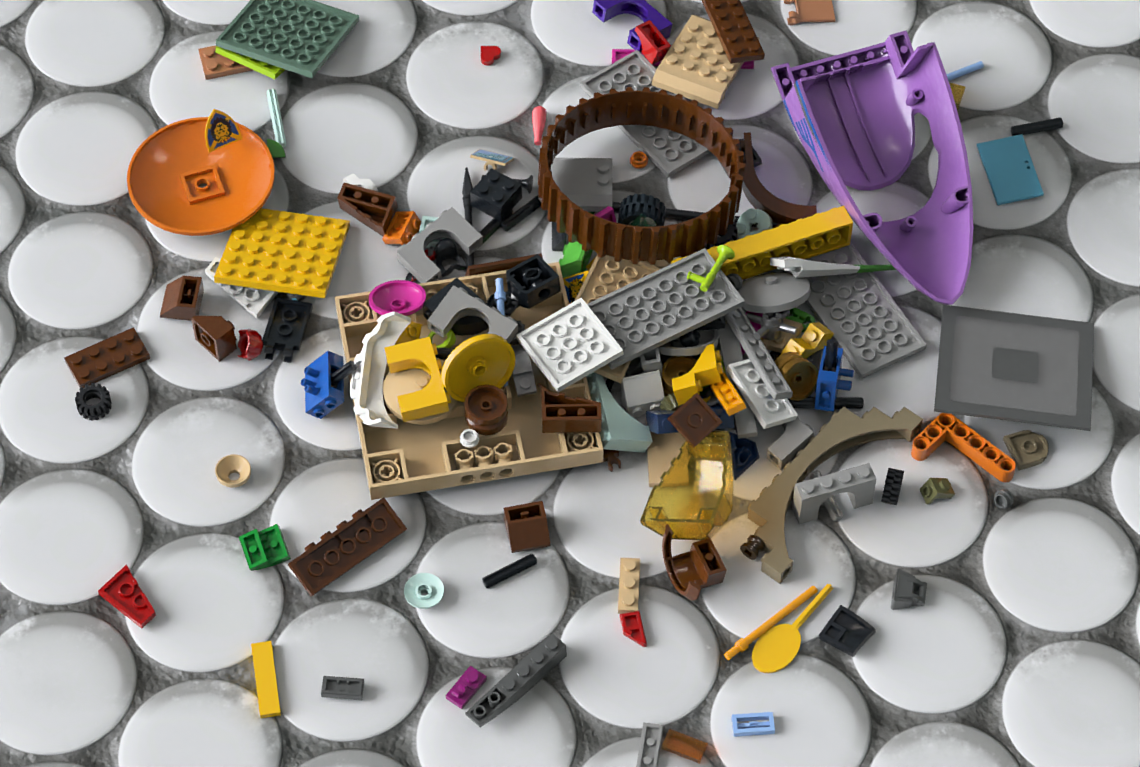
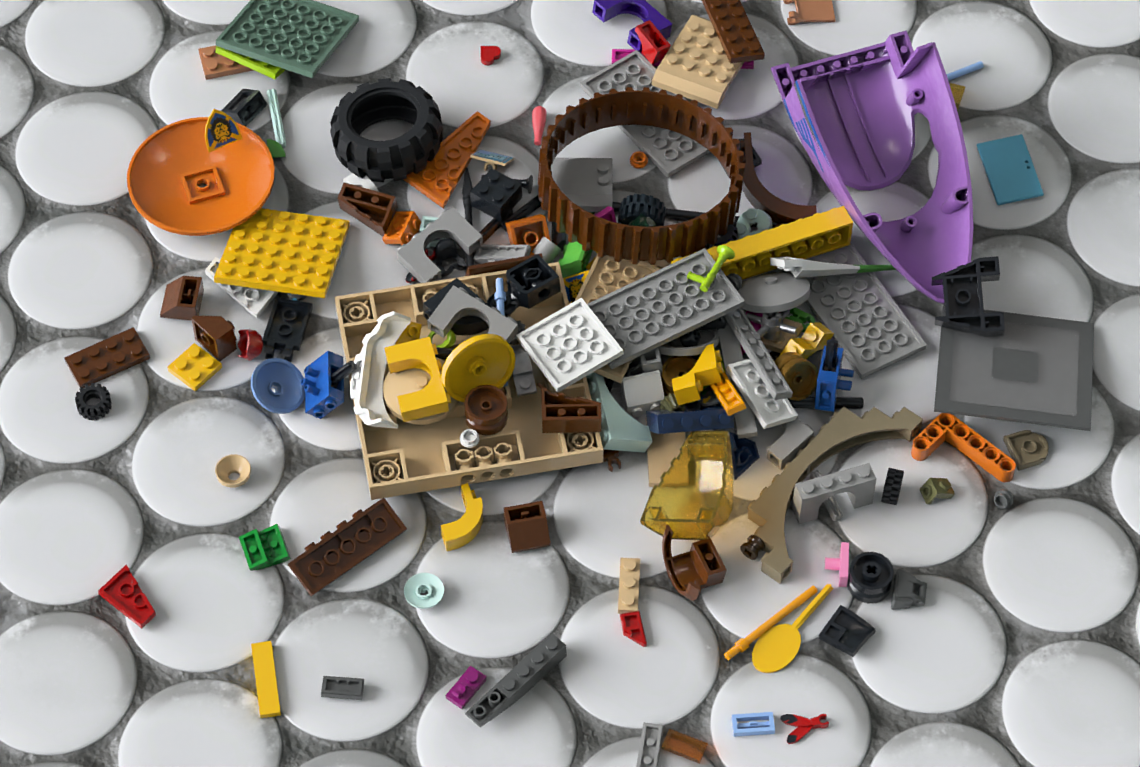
dark pink dish [369,280,426,316] -> none
black axle [482,554,537,588] -> none
reddish brown tile [667,393,722,448] -> none
black axle [1011,117,1063,136] -> none
none -> yellow plate [168,343,222,392]
none -> black tile [221,89,268,127]
none -> medium blue dish [251,358,305,414]
none -> black tyre [330,78,443,182]
none -> orange wing [403,111,491,209]
none -> yellow arch [441,483,483,551]
none -> light grey plate [474,245,531,263]
none -> orange slope [505,214,551,255]
none -> light grey piece [532,236,561,264]
none -> red piece [780,714,829,744]
none -> bright pink tile [824,542,849,587]
none -> black wheel [847,552,894,604]
none -> black wedge [931,256,1005,337]

